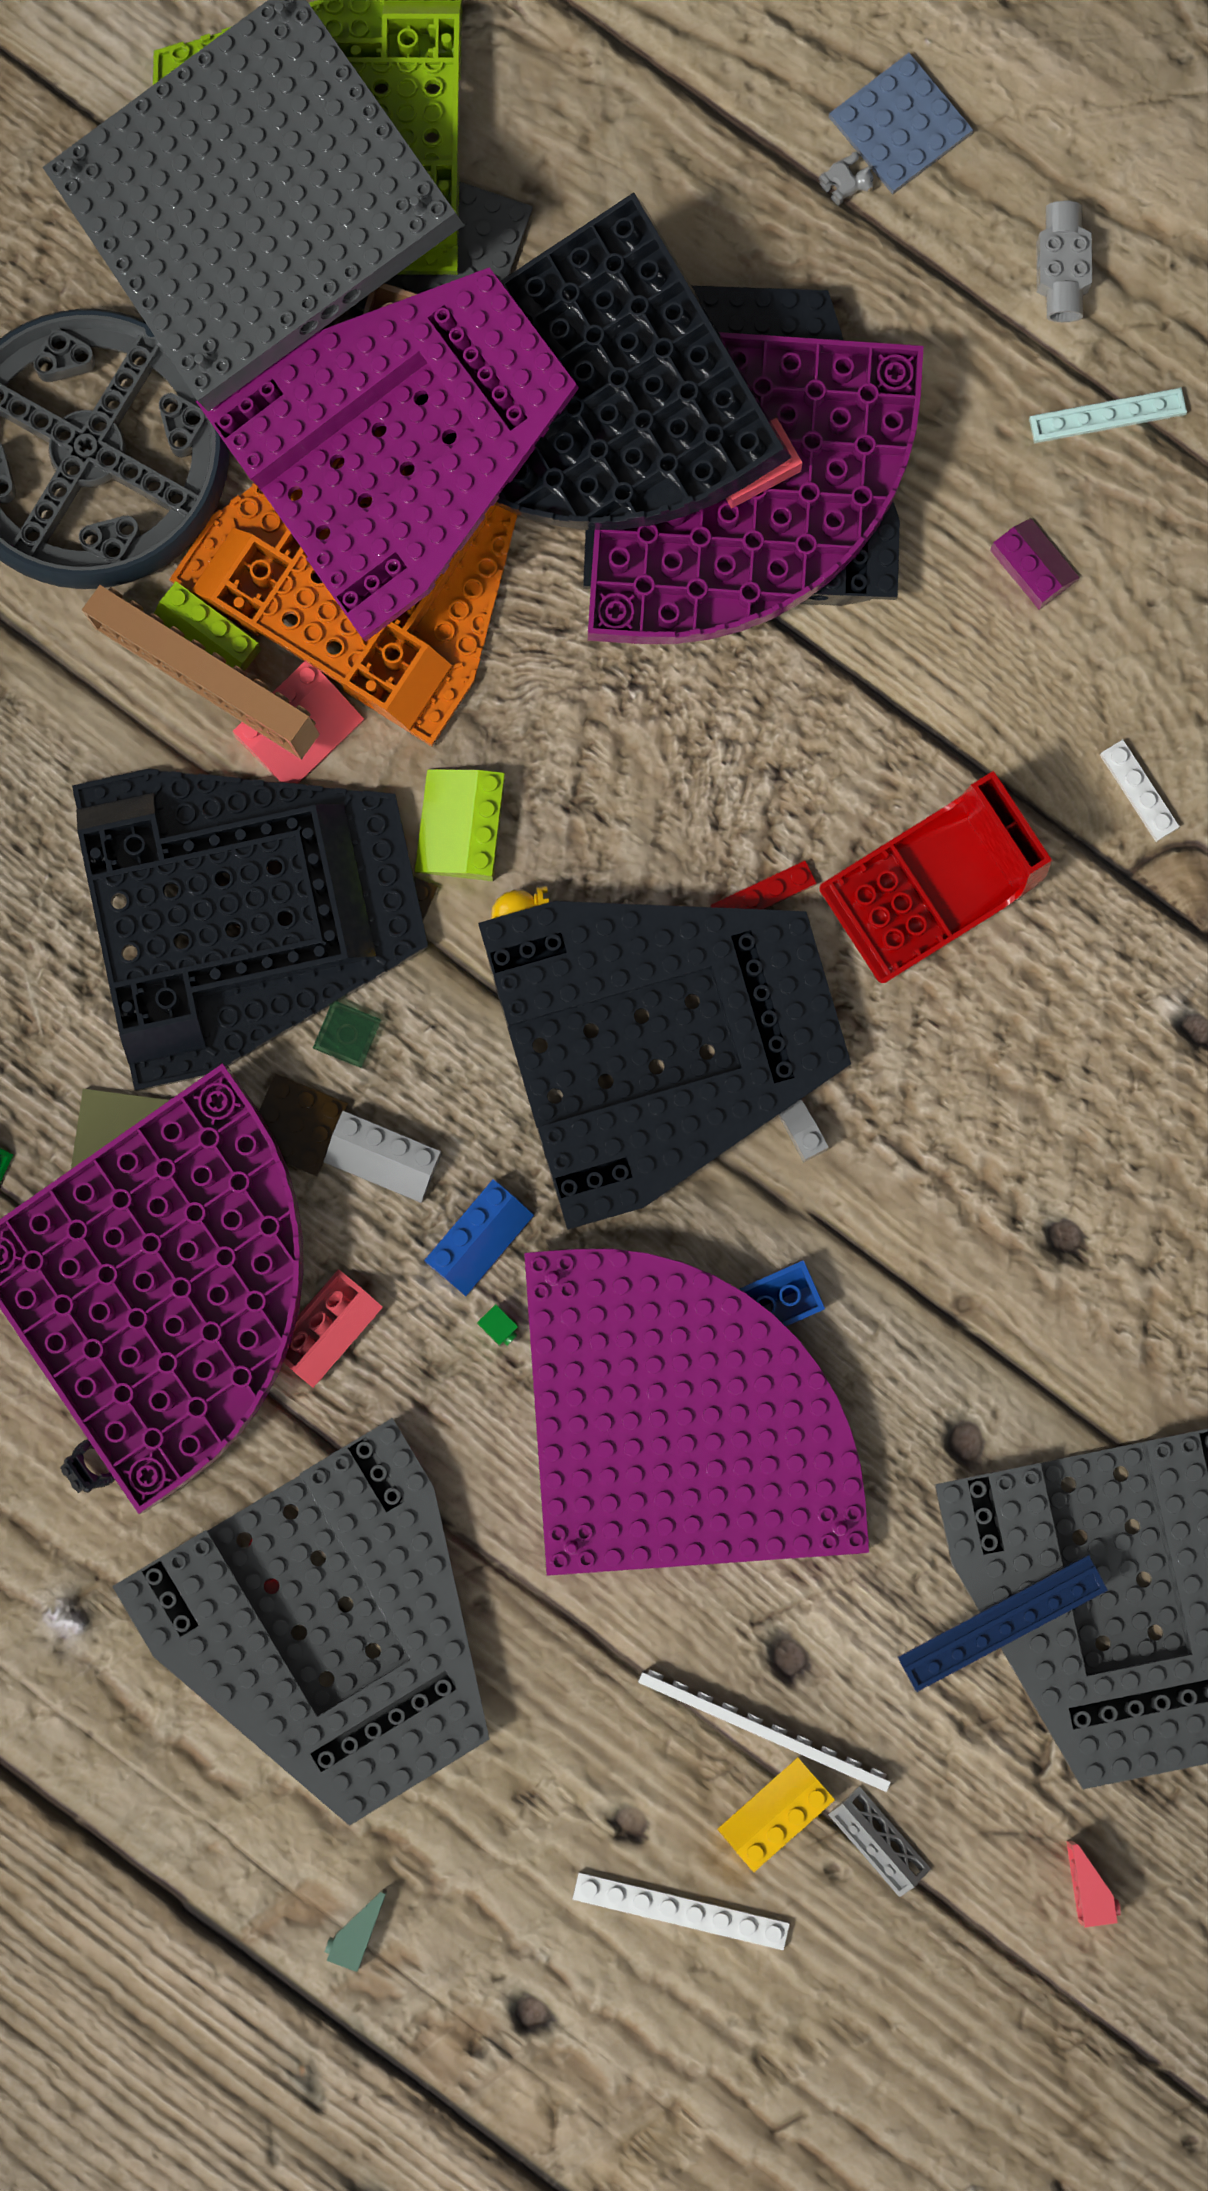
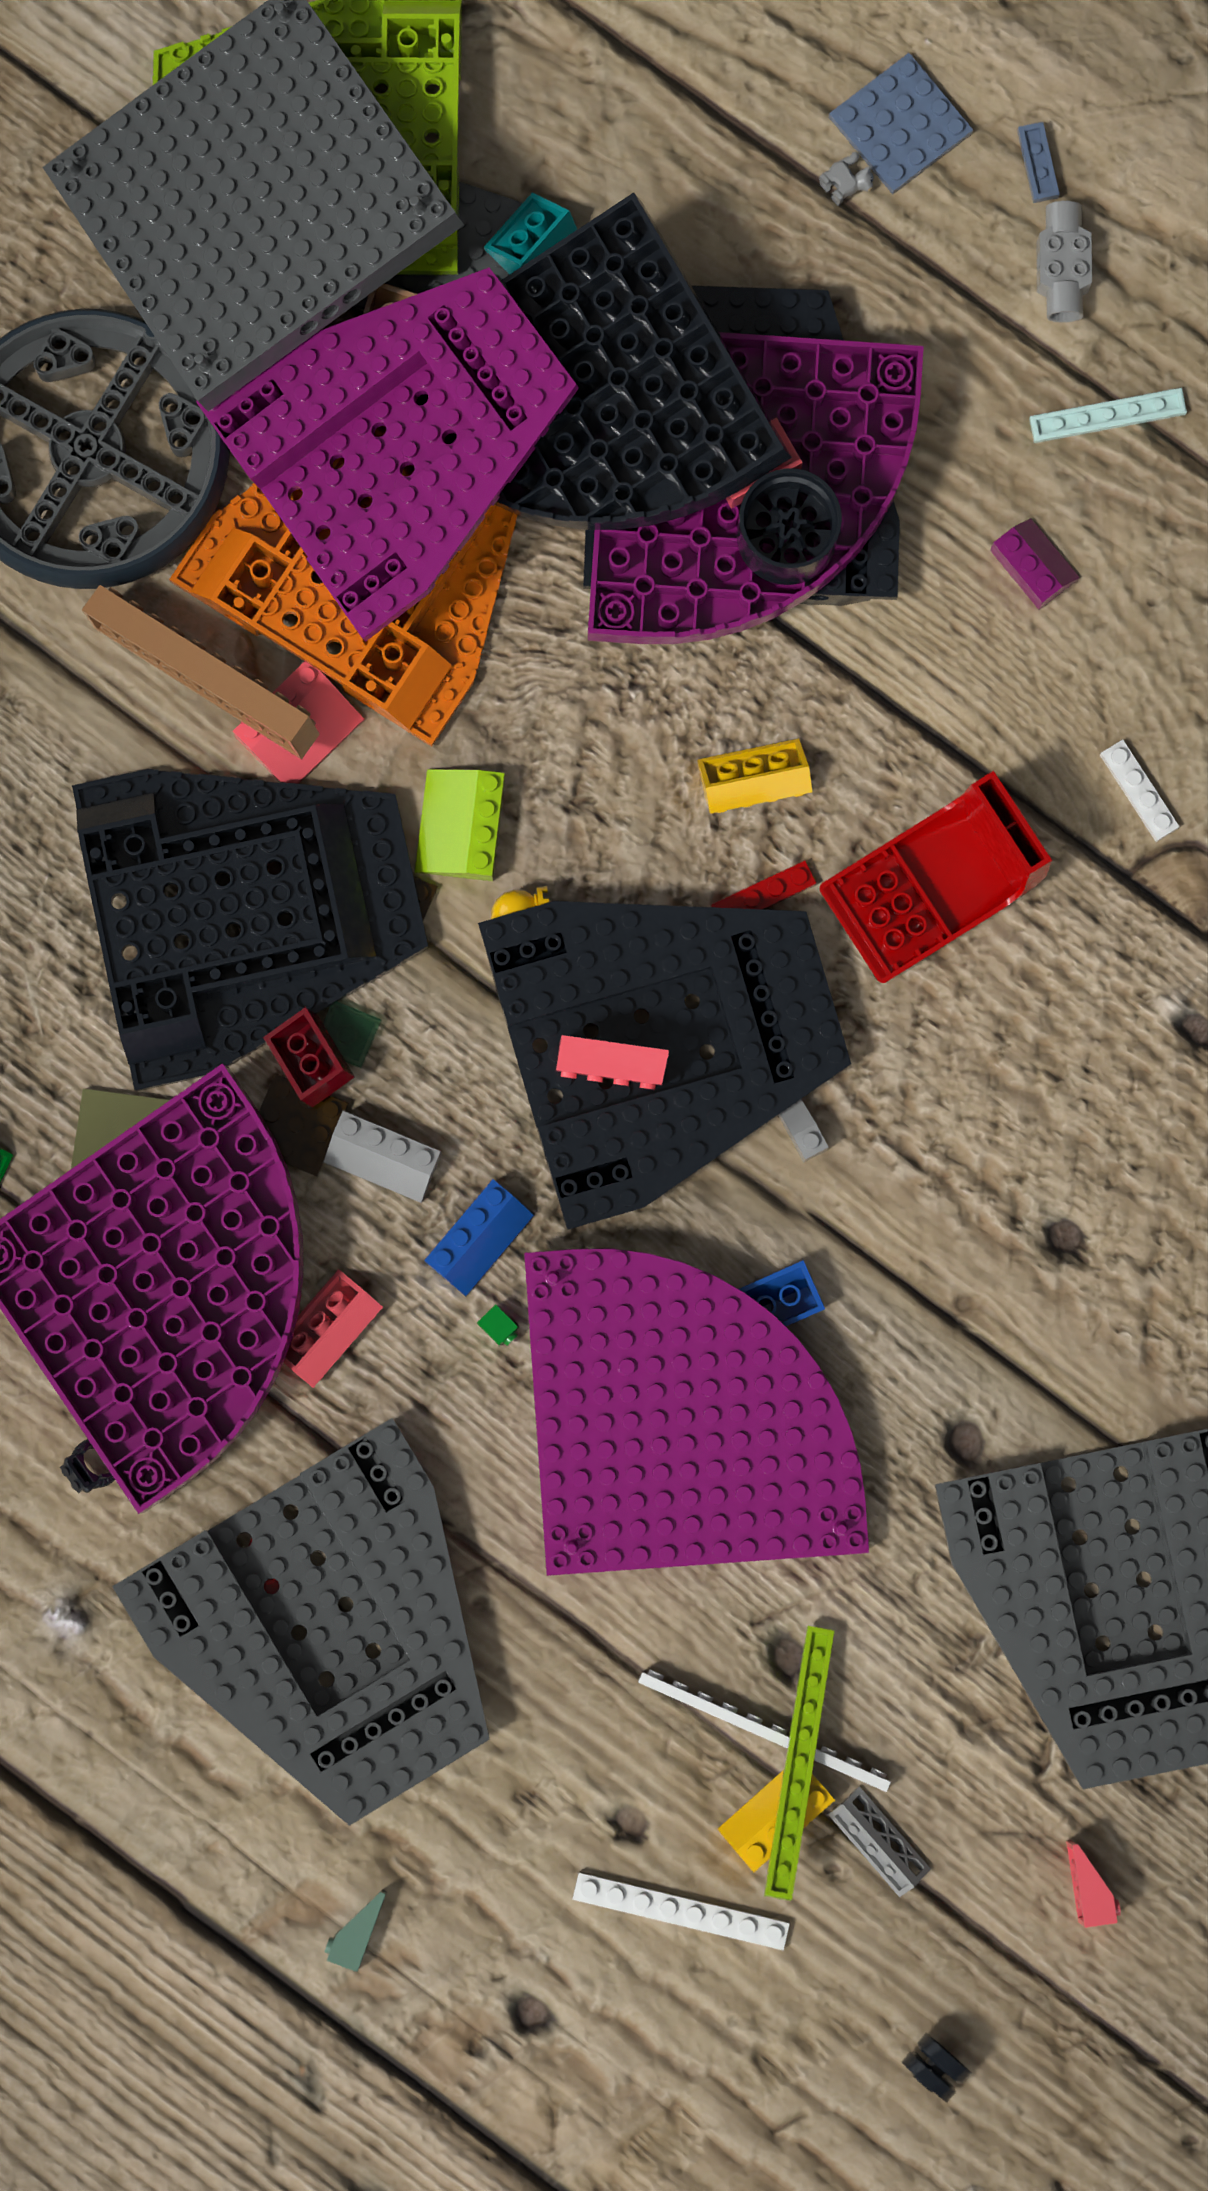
lime slope [154,581,261,671] -> none
dark blue plate [897,1555,1108,1692] -> none
none -> dark red brick [263,1007,355,1107]
none -> teal slope [484,193,578,274]
none -> coral slope [556,1035,669,1090]
none -> yellow slope [697,739,812,814]
none -> black wheel [737,468,842,585]
none -> lime plate [764,1626,834,1901]
none -> black wheel [902,2033,972,2103]
none -> sand blue plate [1017,122,1060,203]

